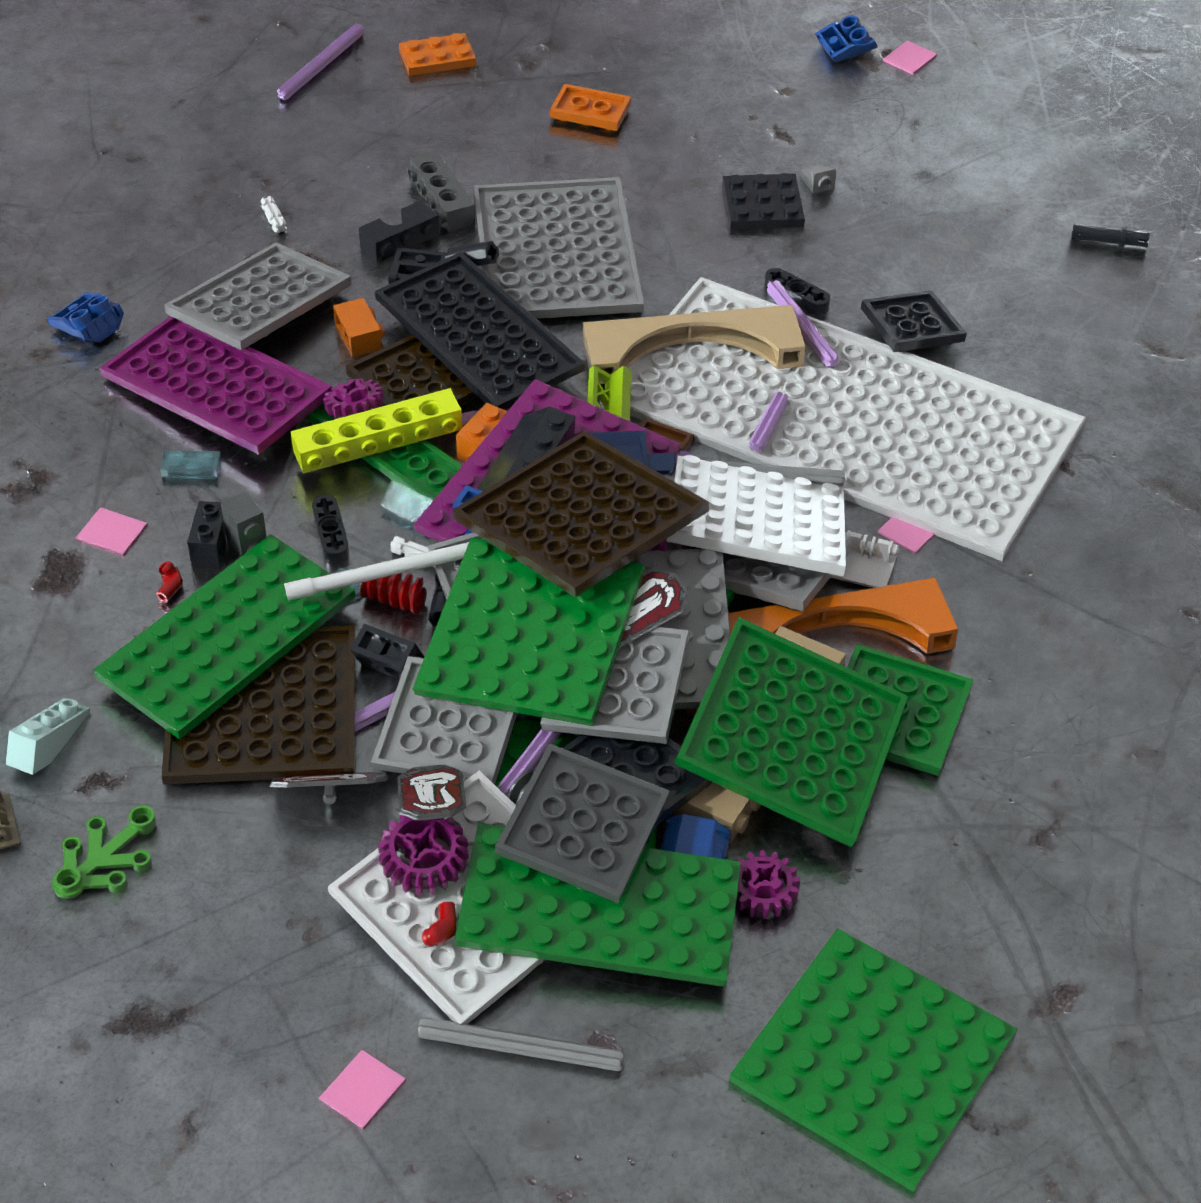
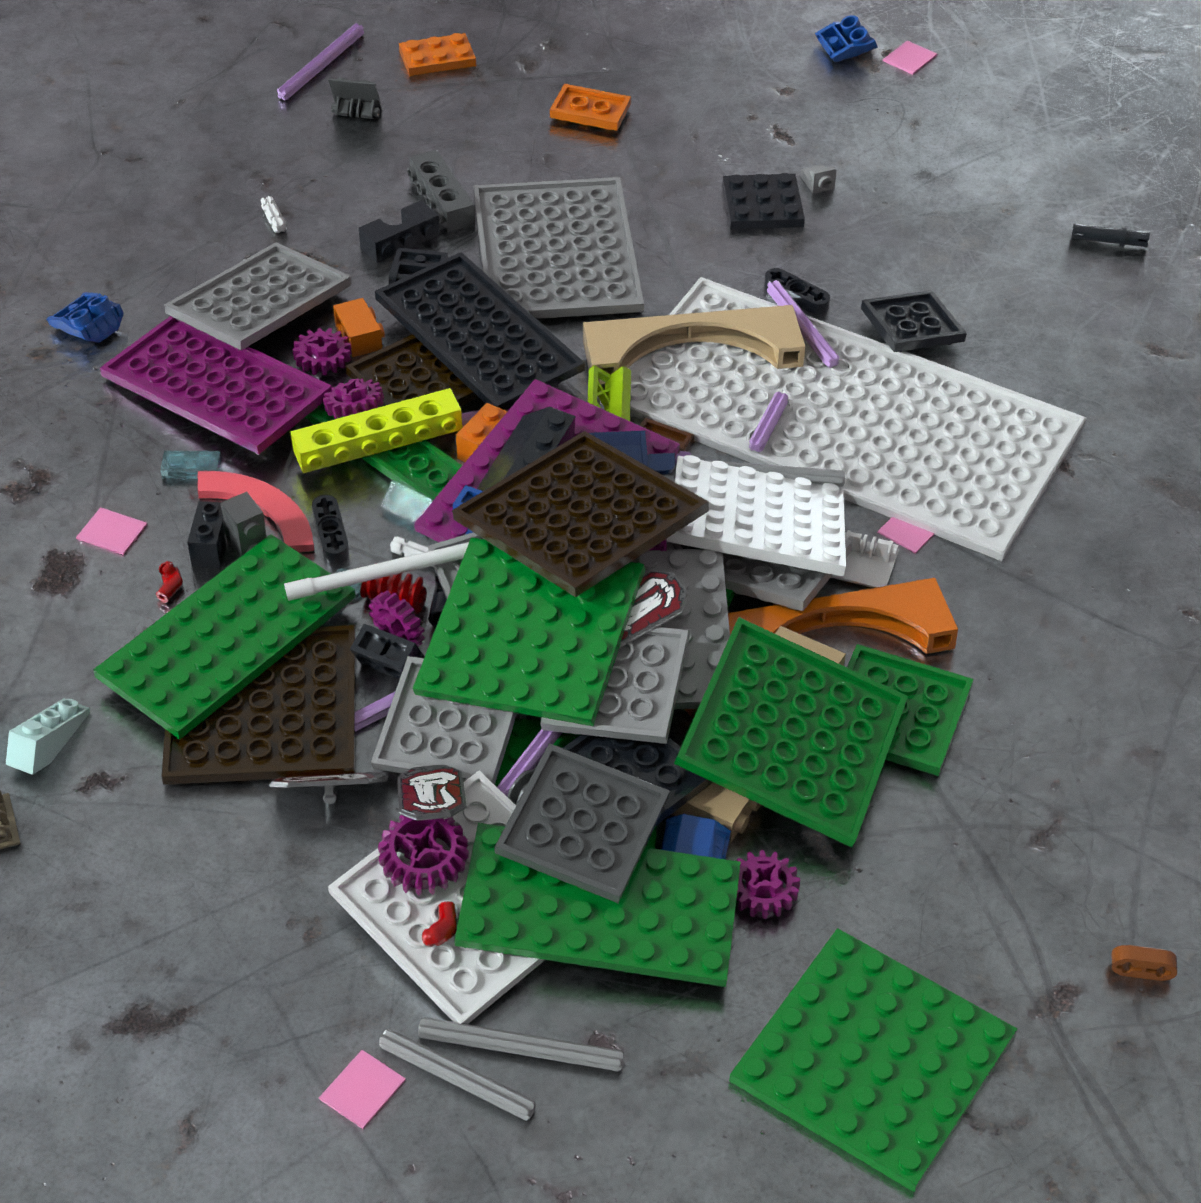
bright green plant [52,805,156,899] -> none
black axle [445,241,500,266] -> none
none -> coral tile [198,471,314,552]
none -> magenta gear [293,328,352,375]
none -> dark grey hinge [328,78,382,119]
none -> magenta gear [369,591,425,647]
none -> light grey axle [379,1029,536,1120]
none -> dark orange beam [1112,945,1177,981]

